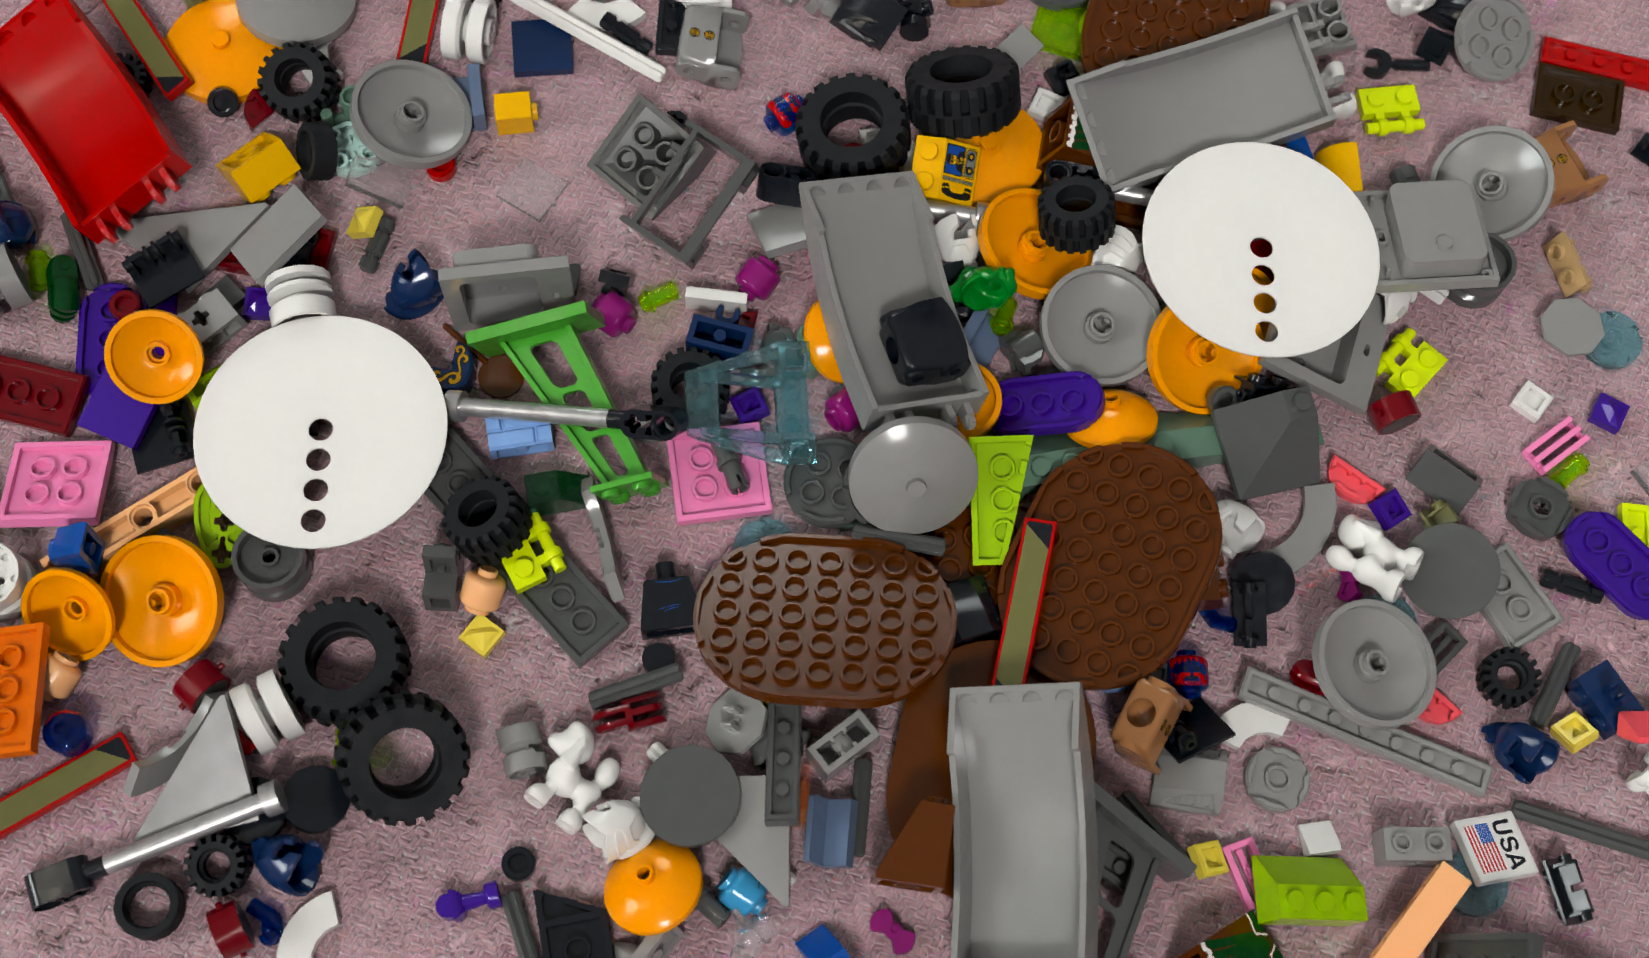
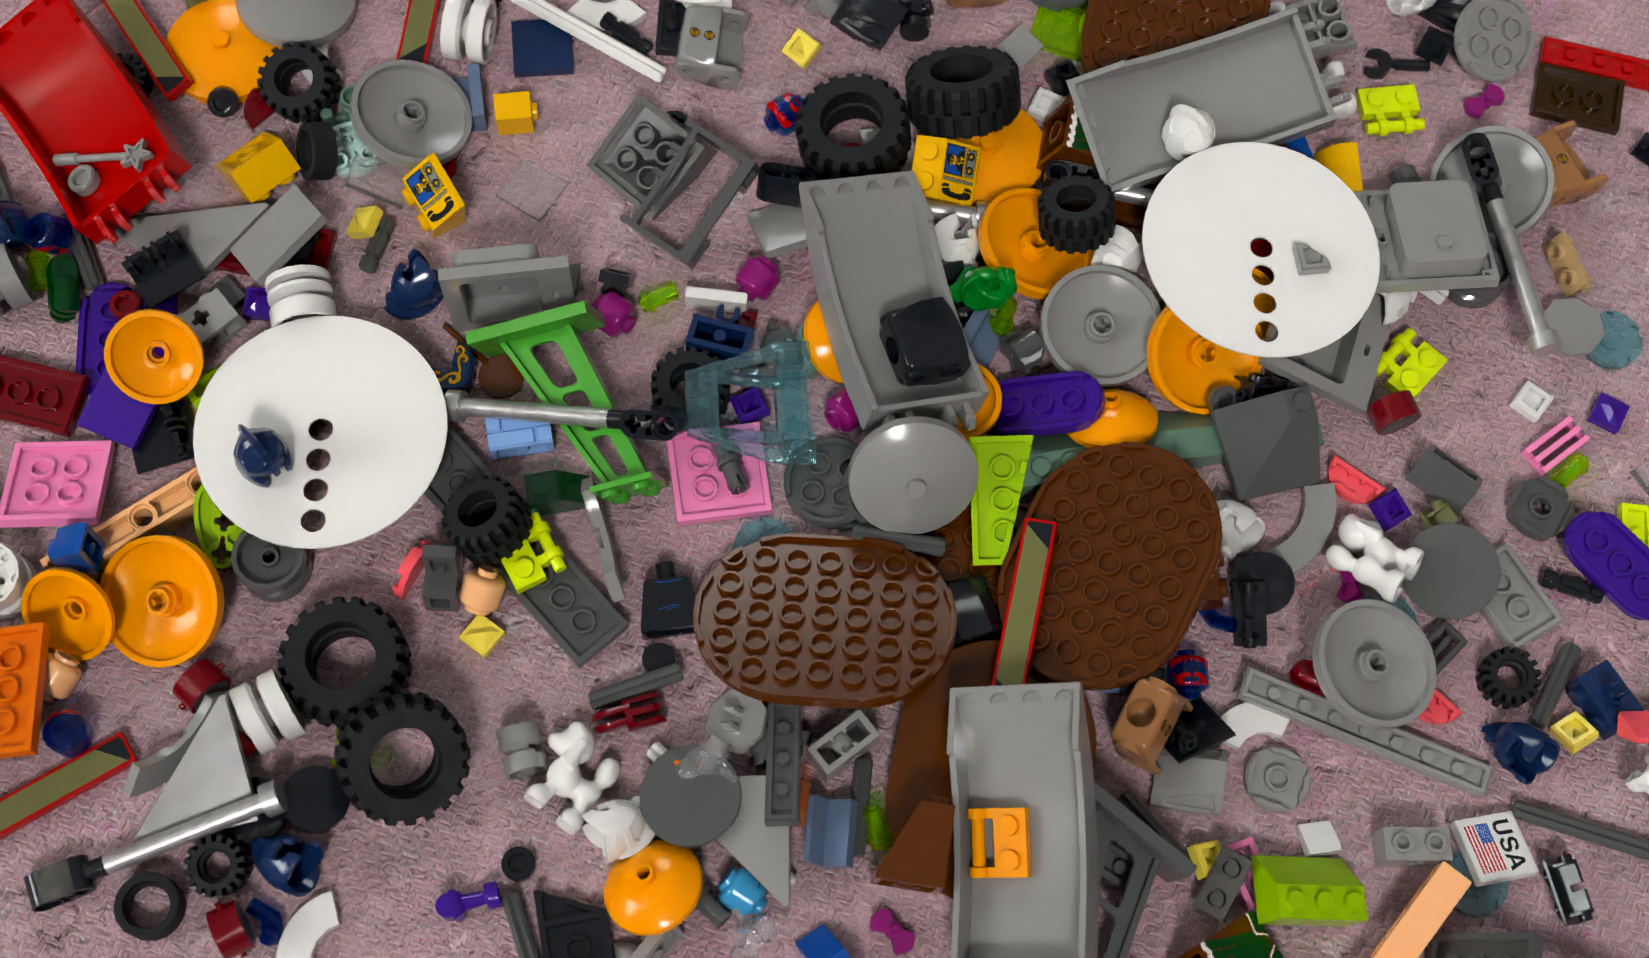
none -> clear blue head [24,212,73,255]
none -> light grey piece [52,138,155,172]
none -> light grey tile [68,164,101,197]
none -> dark blue helmet [234,424,293,488]
none -> coral tile [392,540,434,600]
none -> yellow slope [400,153,466,238]
none -> clear animal [674,733,738,783]
none -> light yellow tile [781,28,823,70]
none -> clear neon green pin [862,805,892,851]
none -> light orange plate [967,807,1032,878]
none -> white helmet [1161,104,1216,162]
none -> black hinge [1193,845,1254,922]
none -> light grey tile [1292,243,1331,276]
none -> flat silver piece [1462,133,1562,357]
none -> magenta piece [1464,84,1504,119]

